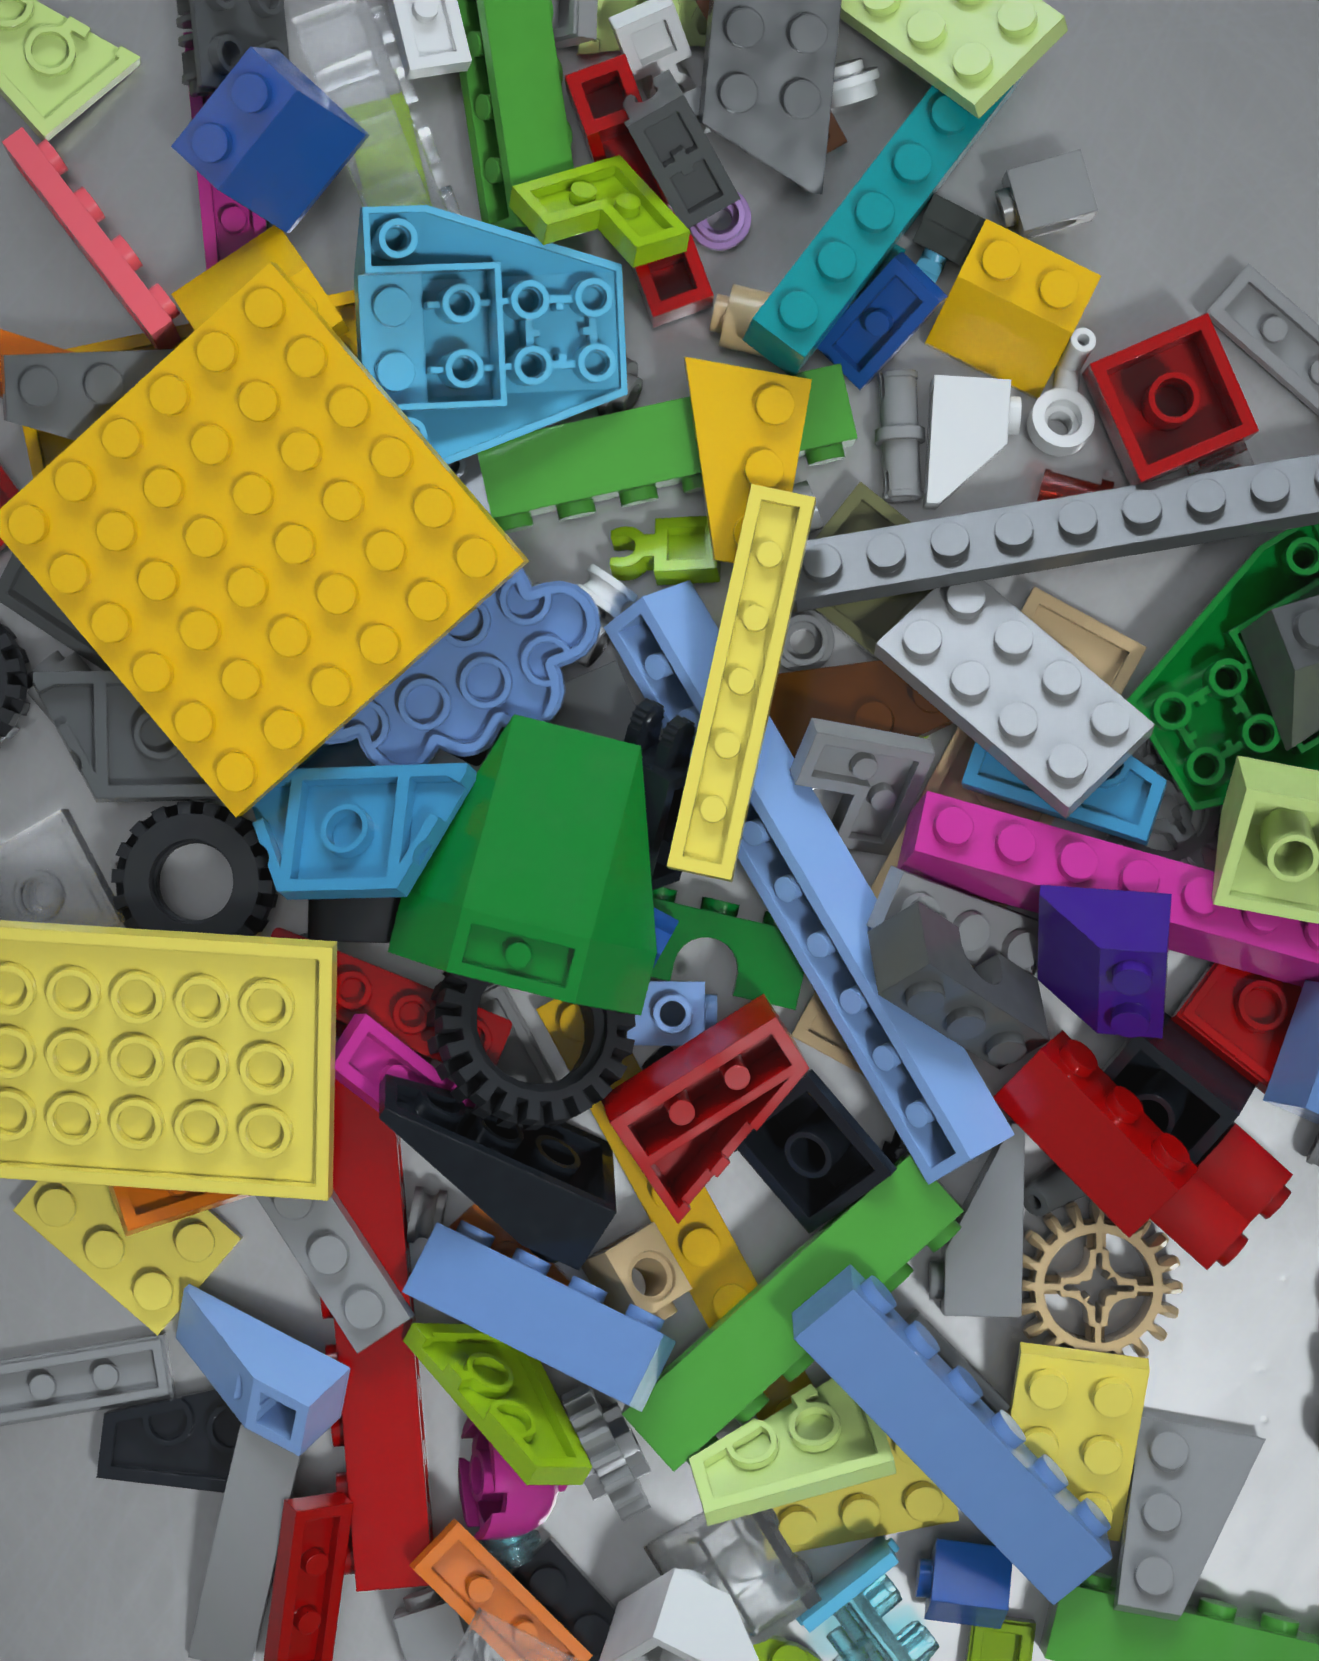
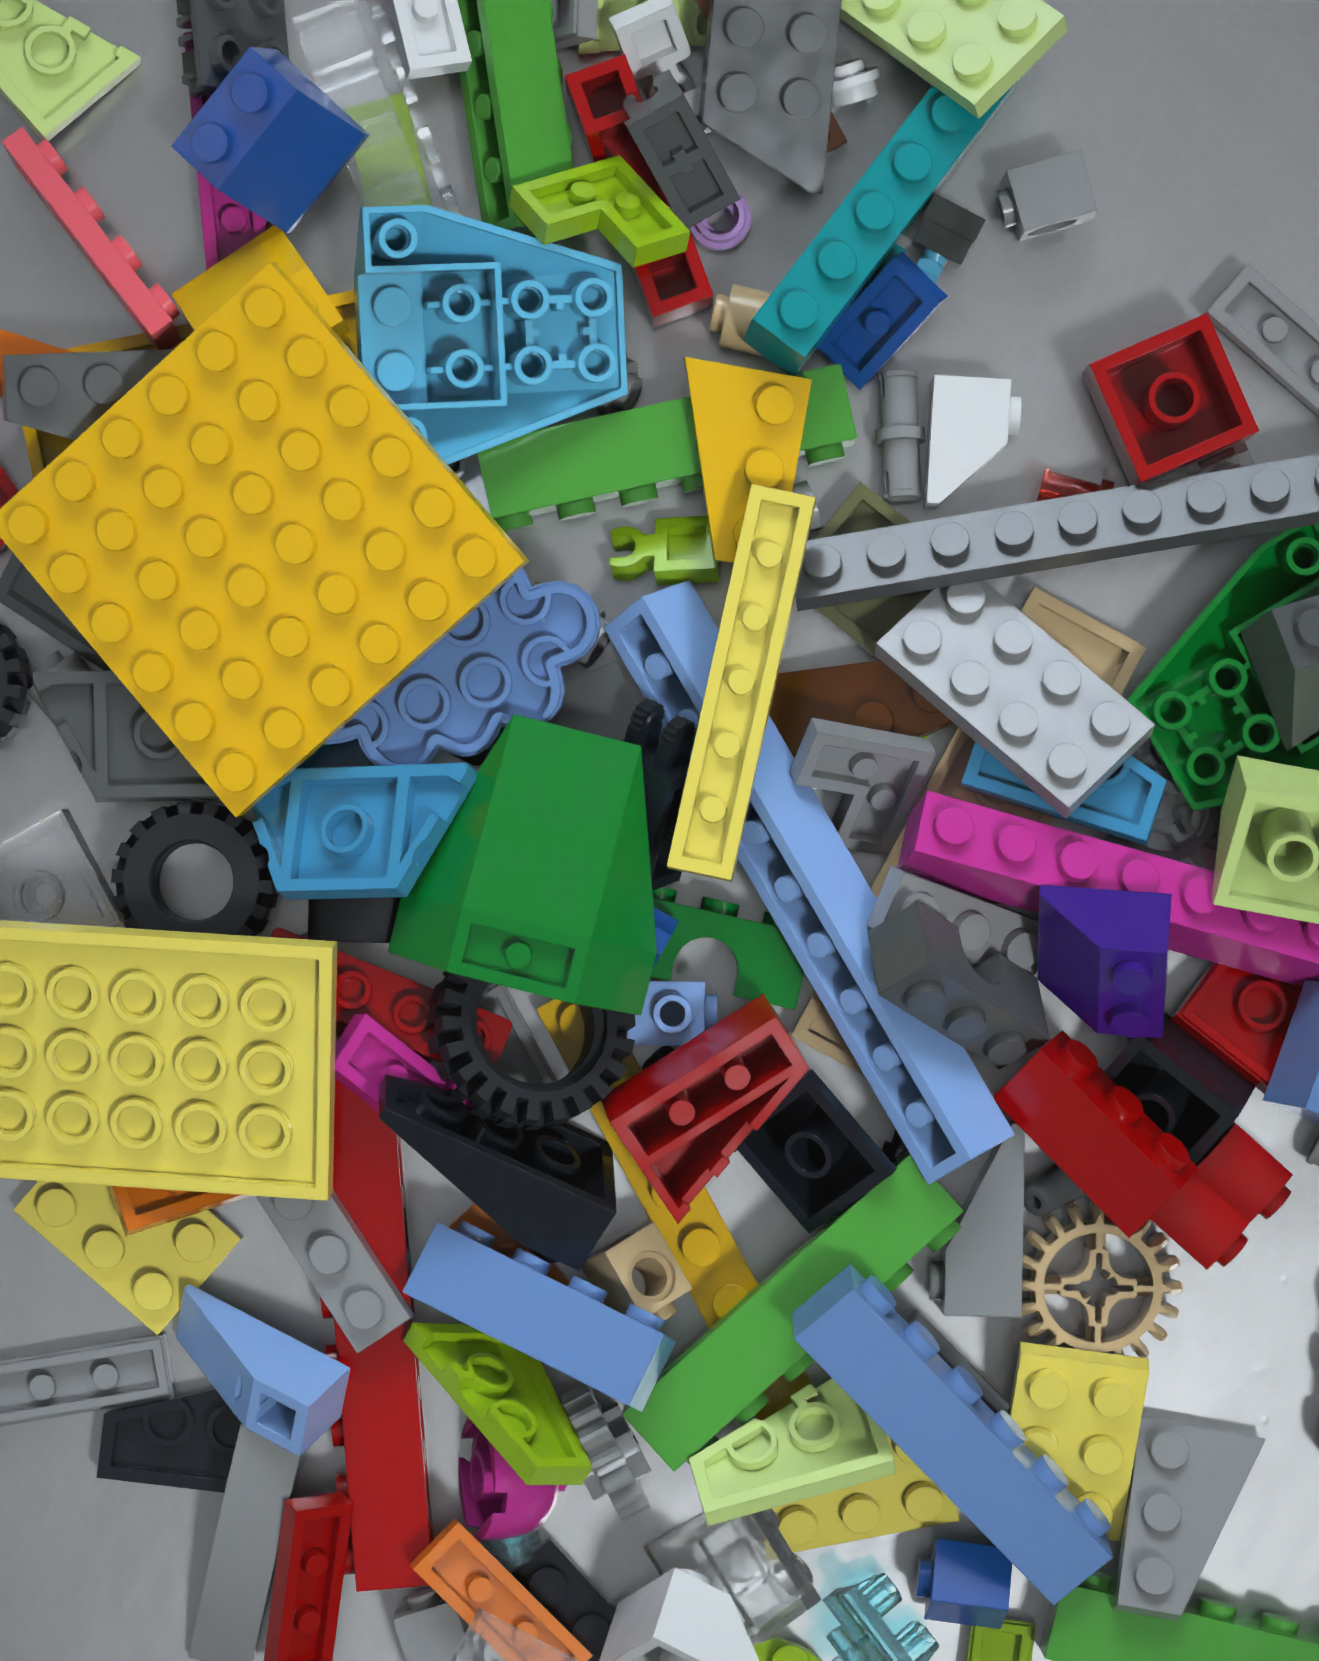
light grey bush [406,1186,448,1243] -> none
white bush [577,564,638,619] -> none
light grey plate [780,610,835,672] -> none
medium azure piece [793,1535,900,1633] -> none
yellow slope [924,219,1101,400] -> none
white plate [1027,328,1096,457] -> none

